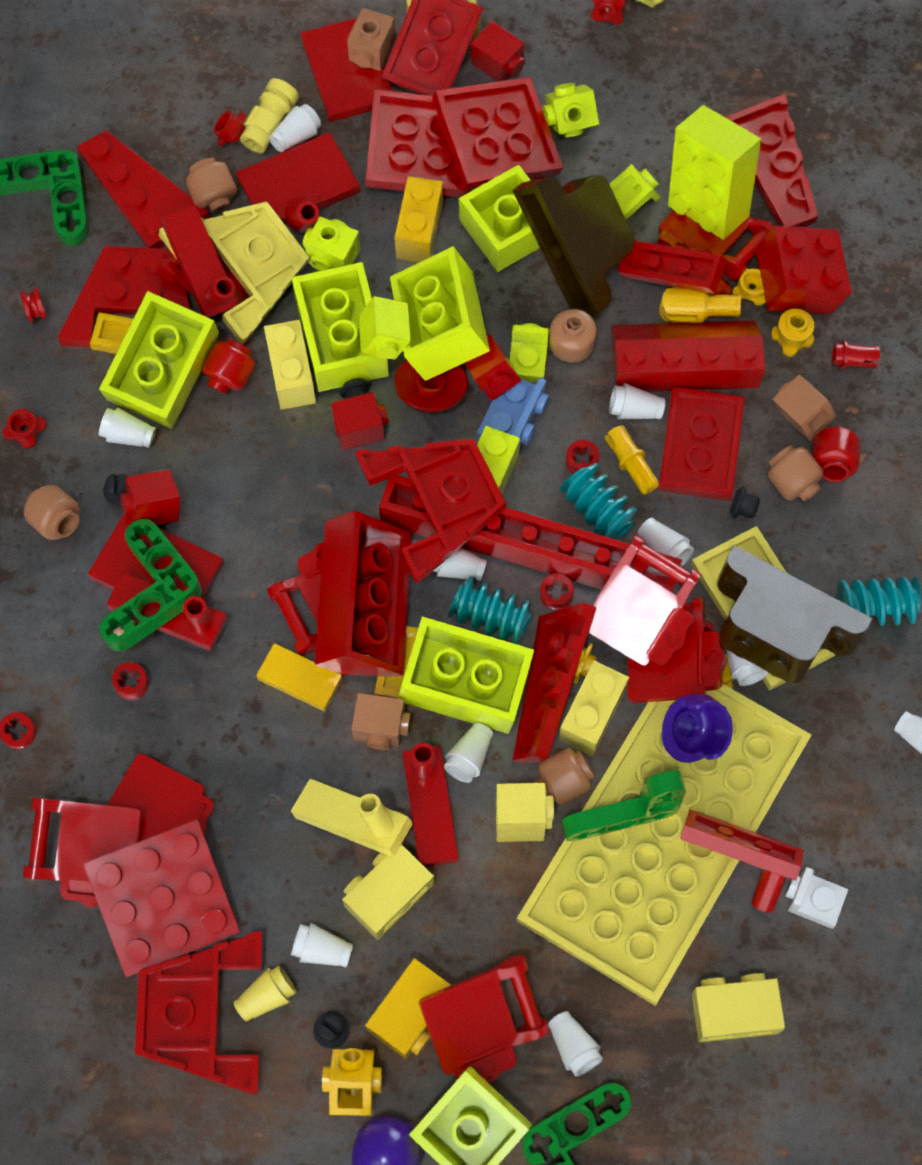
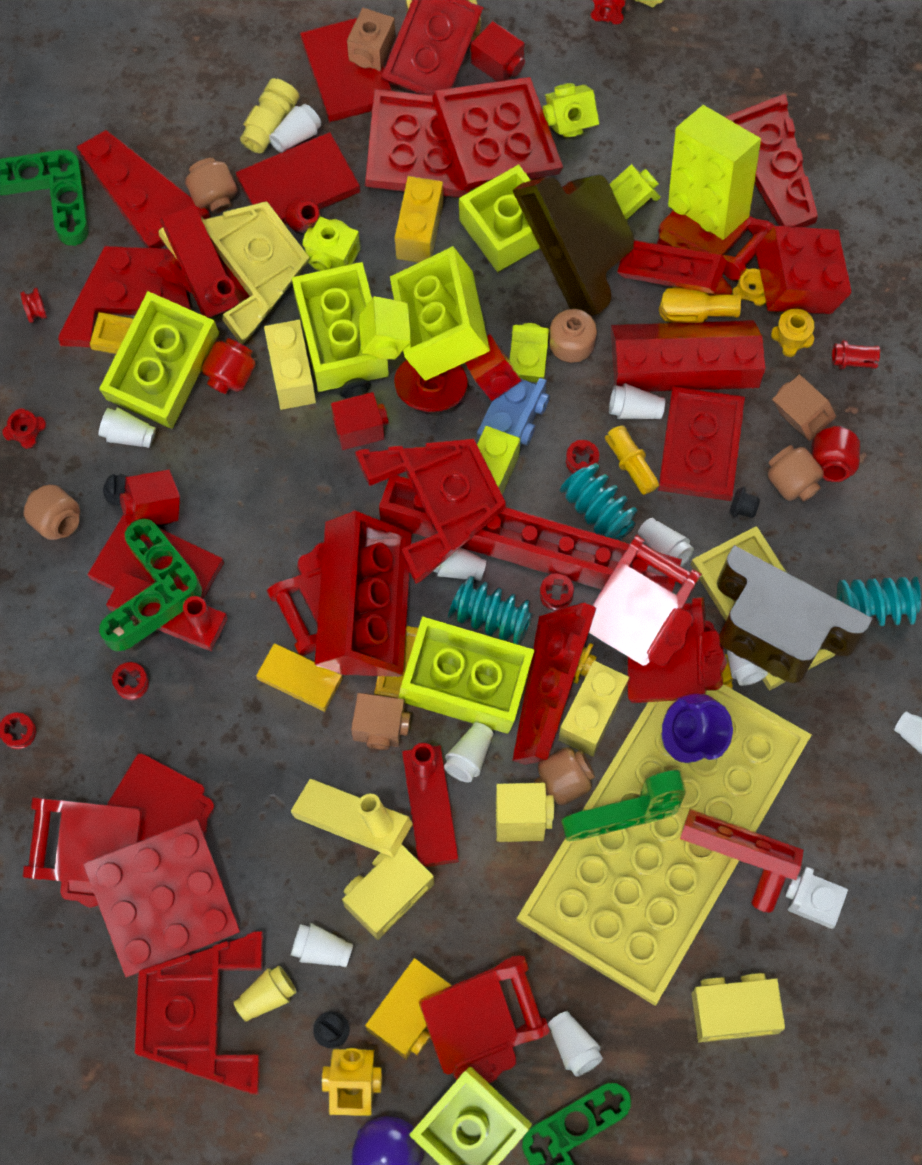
red plate [213,111,246,147] -> none

